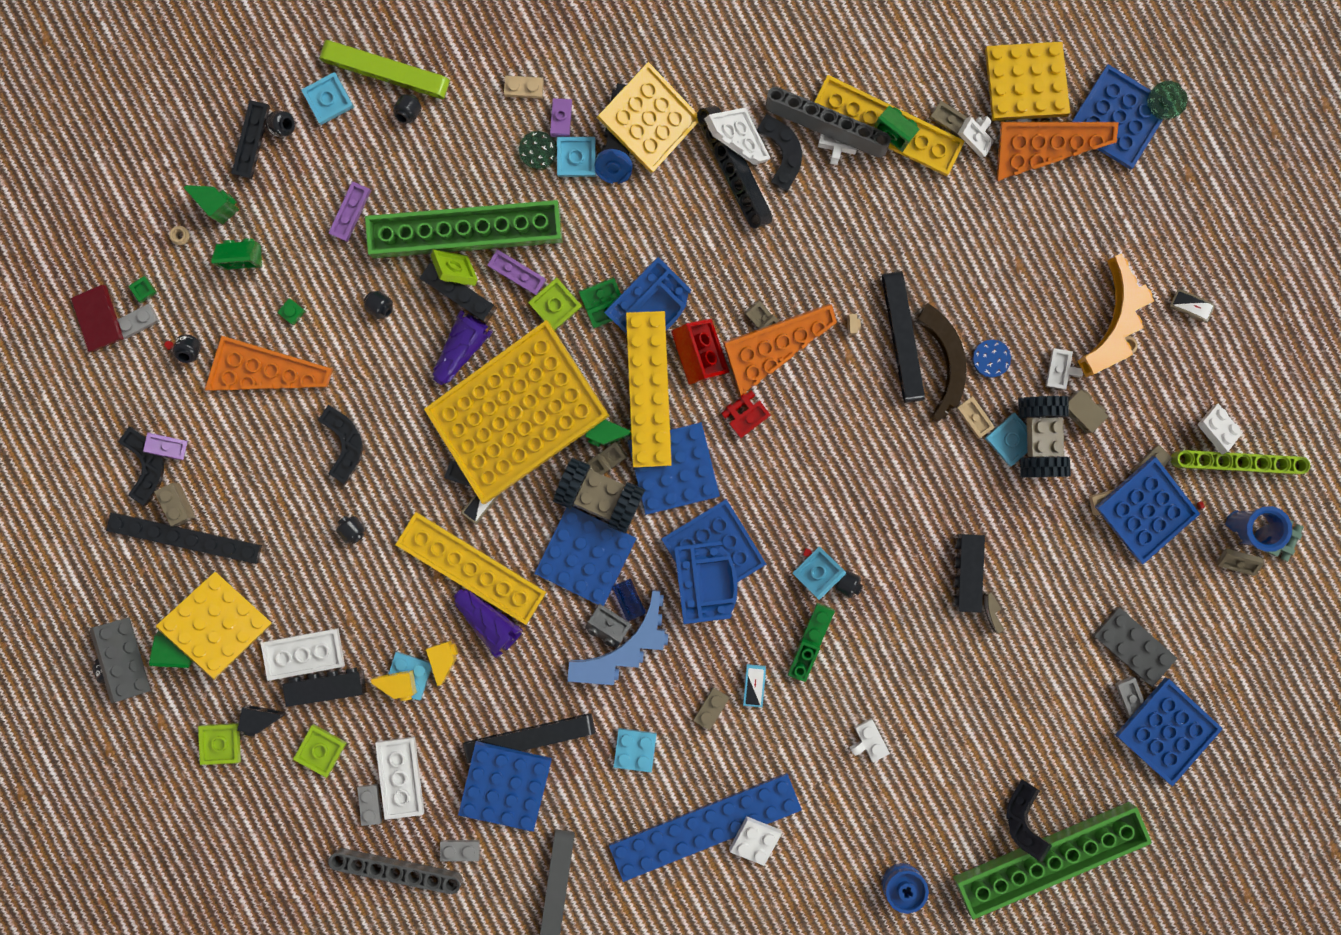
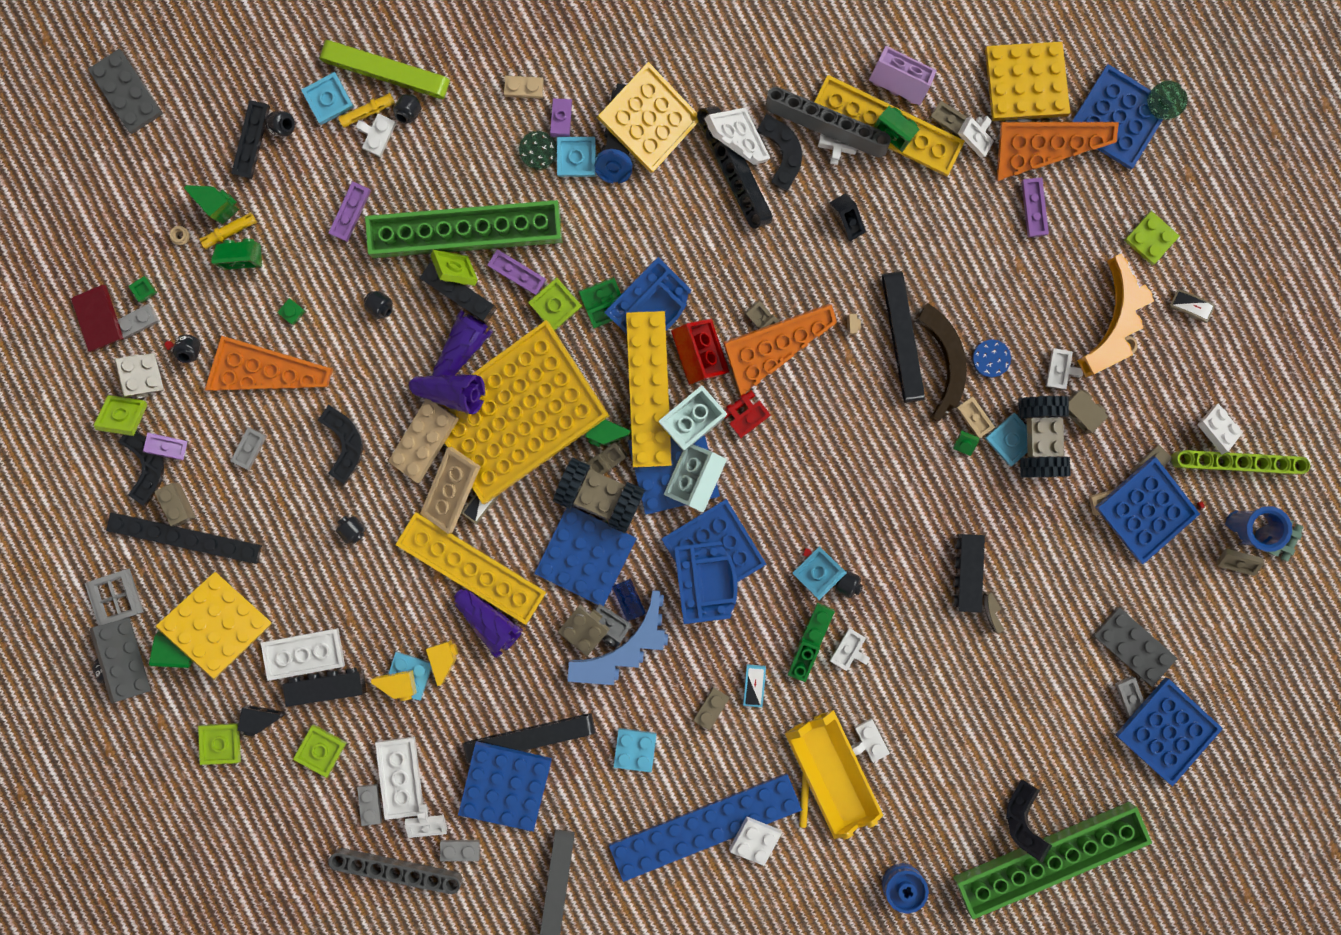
none -> light grey piece [85,569,144,626]
none -> dark grey plate [88,48,164,134]
none -> lime plate [94,395,147,436]
none -> piece [114,353,164,399]
none -> yellow pin [199,212,257,249]
none -> light grey plate [231,427,267,470]
none -> yellow pin [338,93,395,128]
none -> white plate [356,114,397,157]
none -> tan plate [388,399,459,483]
none -> white plate [405,804,447,838]
none -> dark purple cone [409,374,485,414]
none -> tan plate [420,447,481,534]
none -> dark tan piece [558,605,610,656]
none -> light aqua slope [658,385,727,451]
none -> light aqua slope [664,444,727,512]
none -> yellow panel [785,710,884,840]
none -> yellow bar [799,773,809,828]
none -> black slope [829,193,866,241]
none -> white plate [830,628,870,671]
none -> lavender slope [869,46,937,105]
none -> green plate [953,430,979,456]
none -> medium lavender plate [1021,178,1049,238]
none -> lime plate [1124,211,1180,265]

